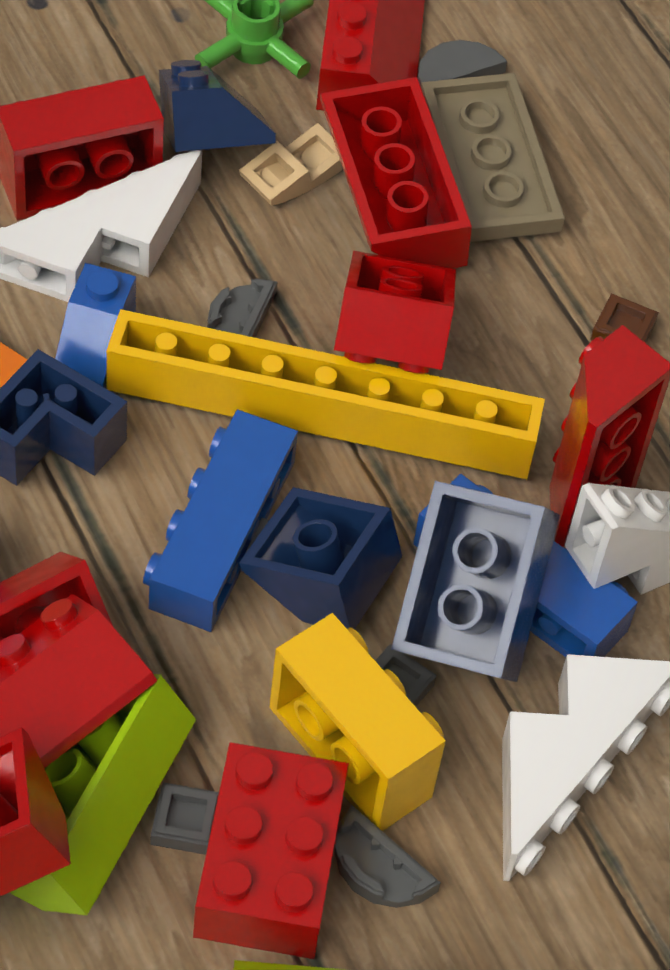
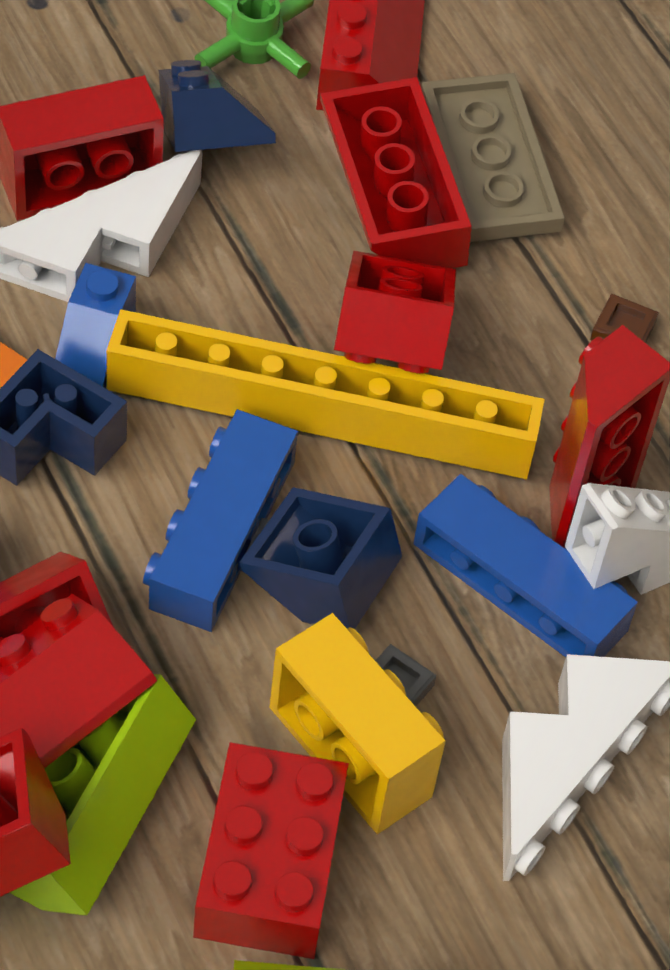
dark grey tile [150,782,219,855] -> none
dark grey tile [207,279,278,338] -> none
tan slope [239,123,343,206] -> none
dark grey tile [334,805,441,908] -> none
brick [391,481,560,682] -> none
dark grey tile [418,40,507,87] -> none

